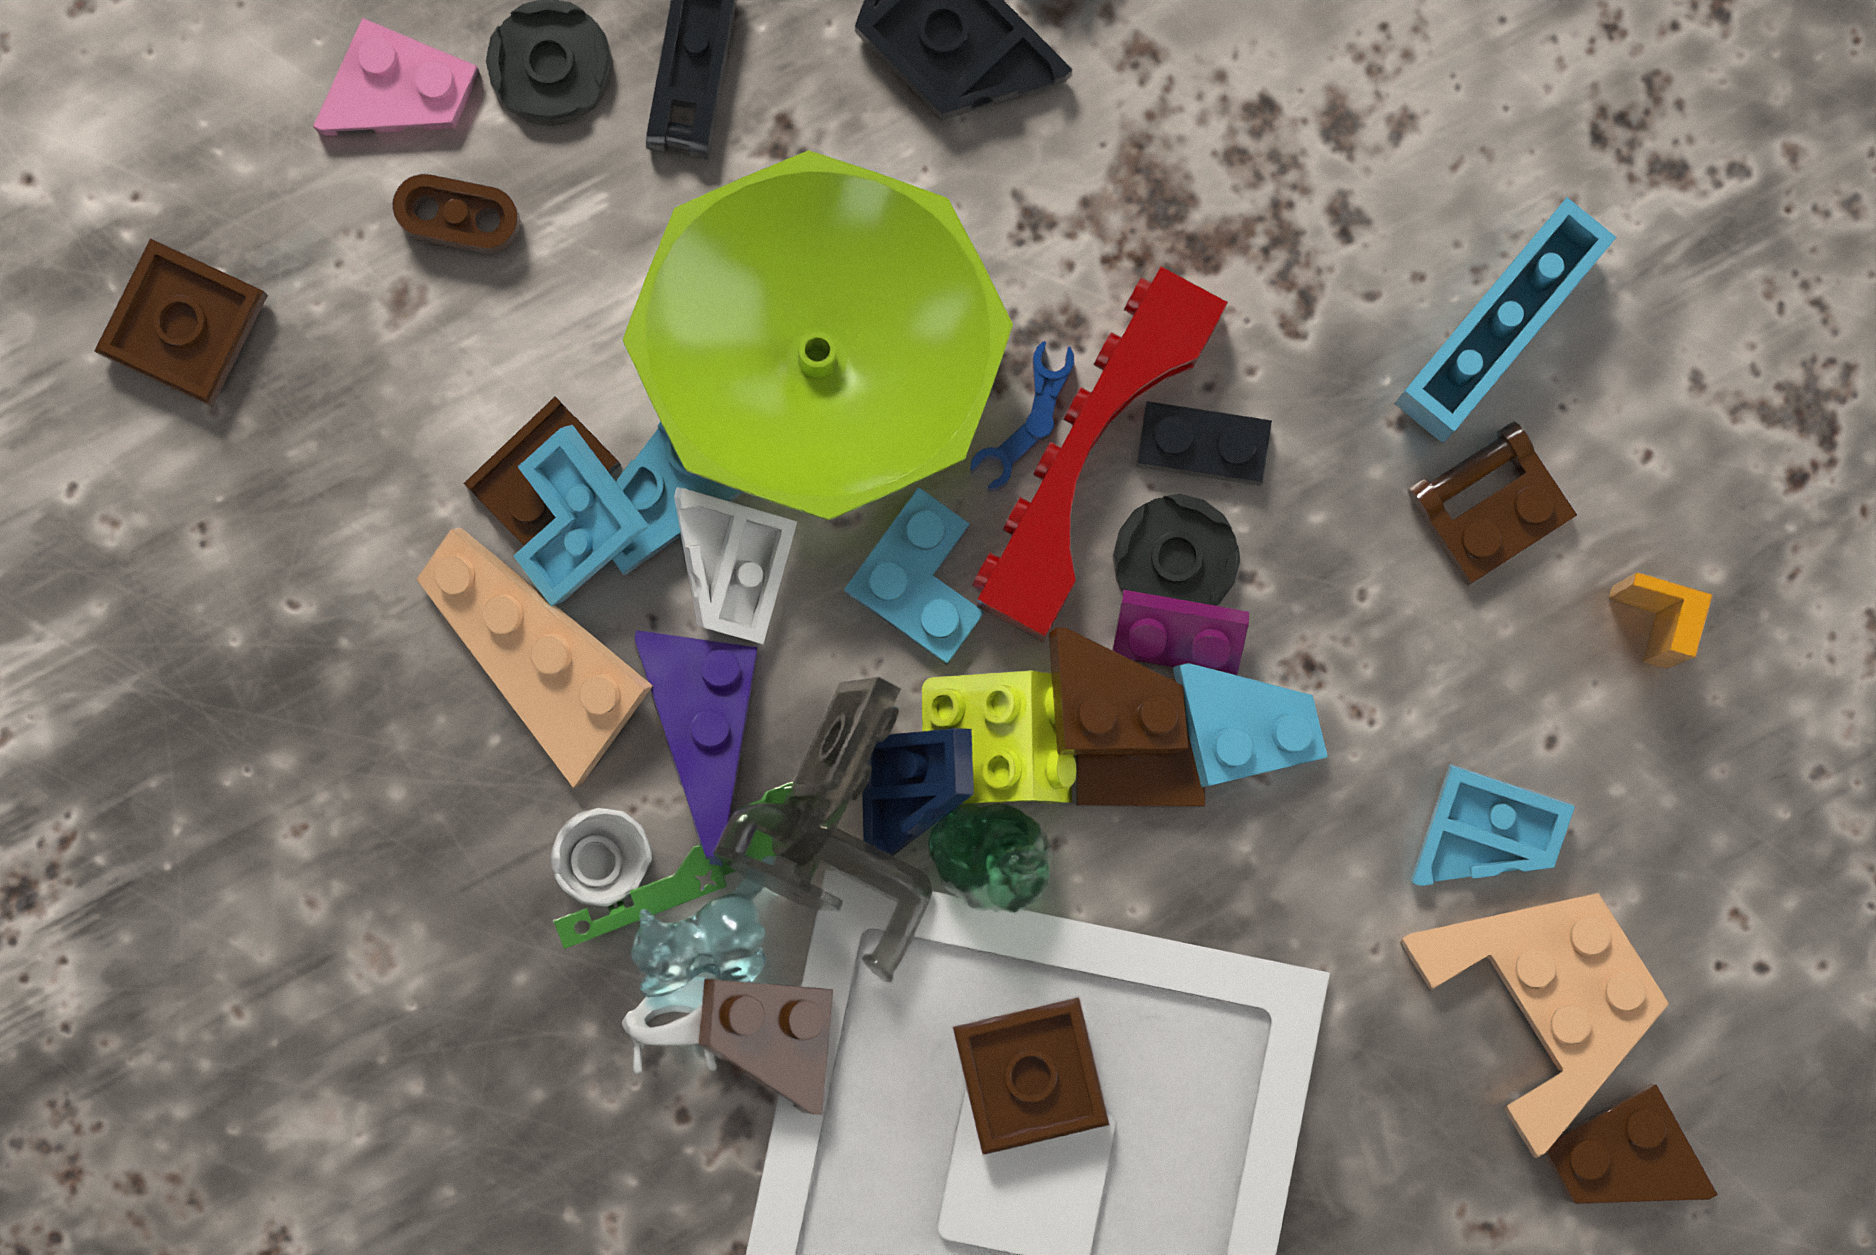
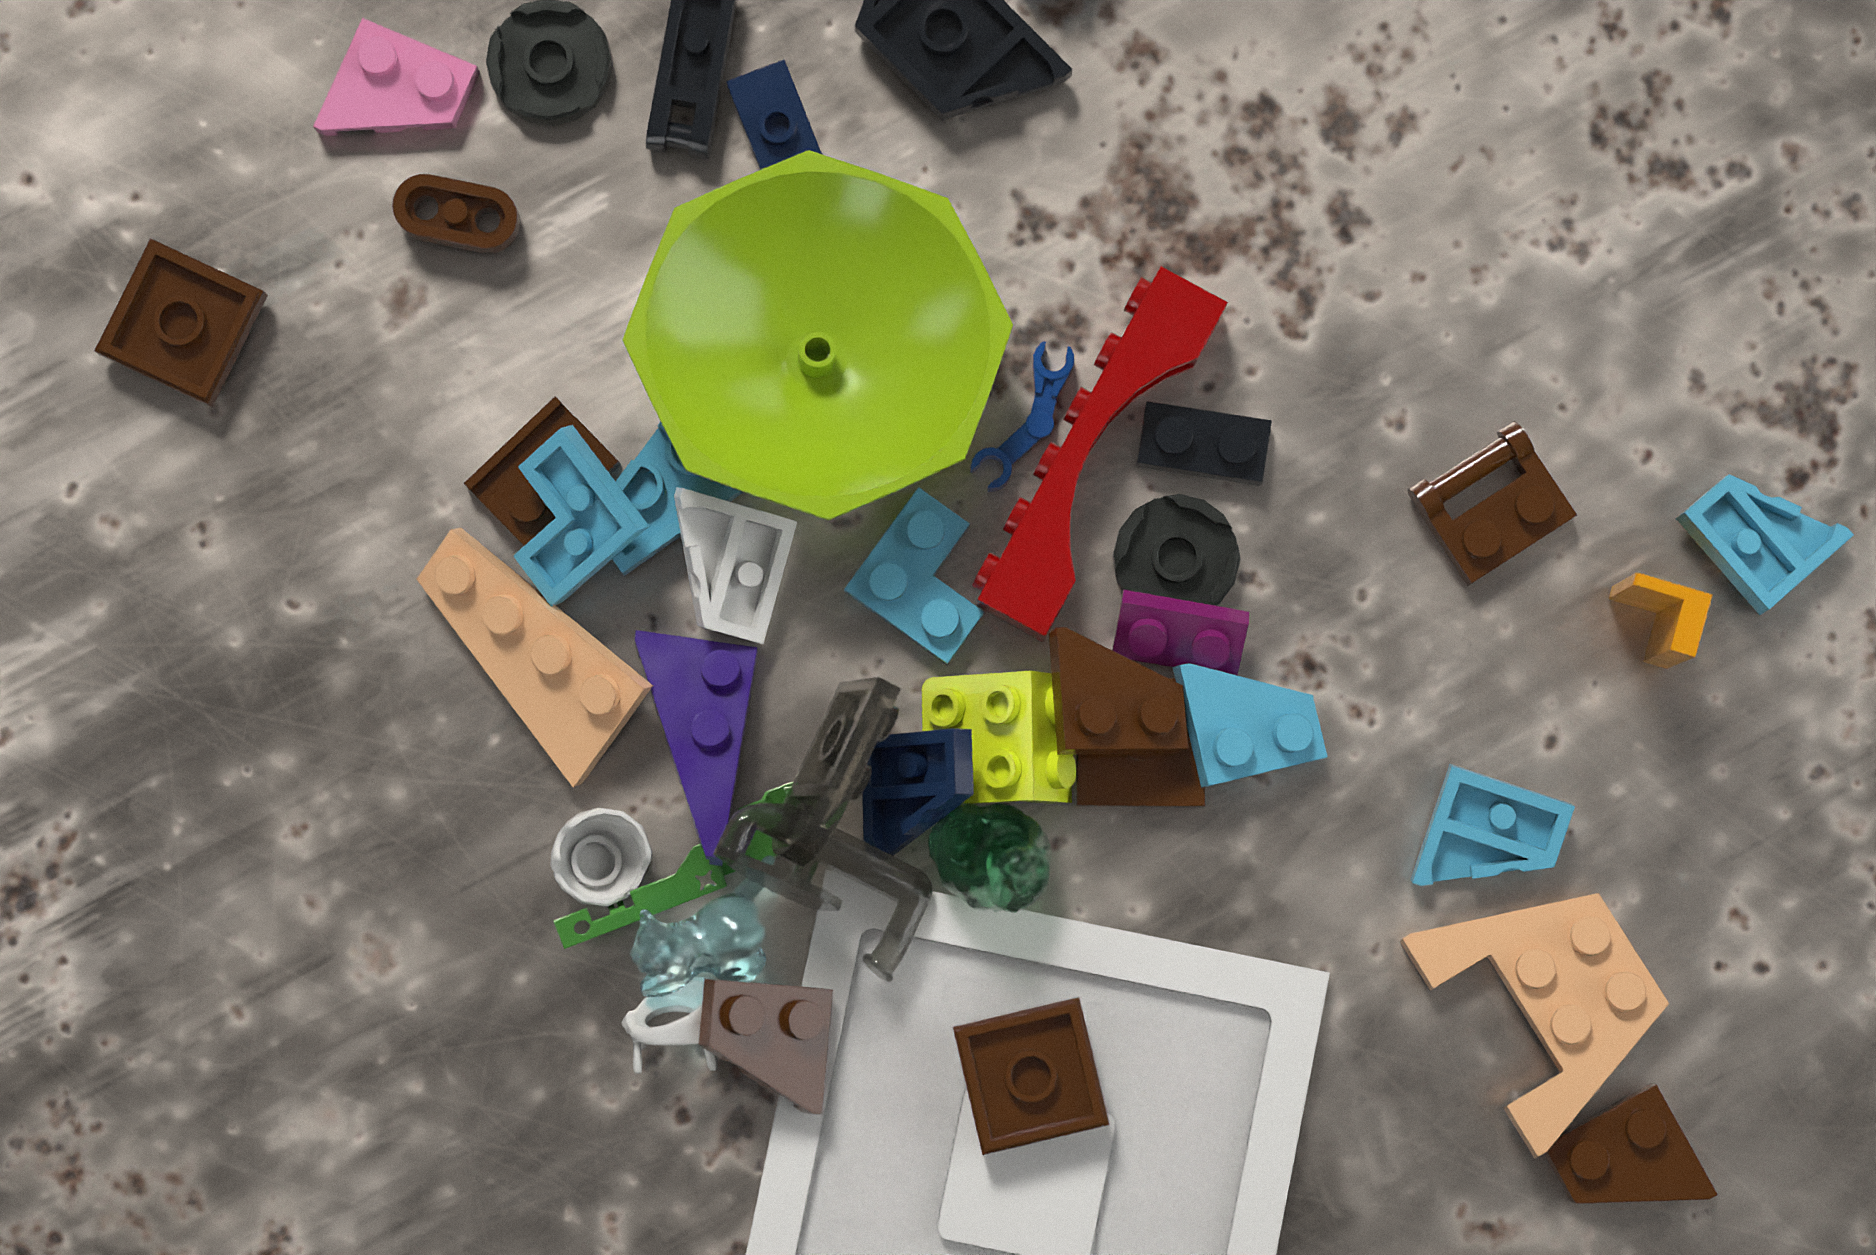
medium azure brick [1394,197,1617,443] -> none
none -> dark blue plate [726,59,822,170]
none -> medium azure wing [1676,474,1854,615]

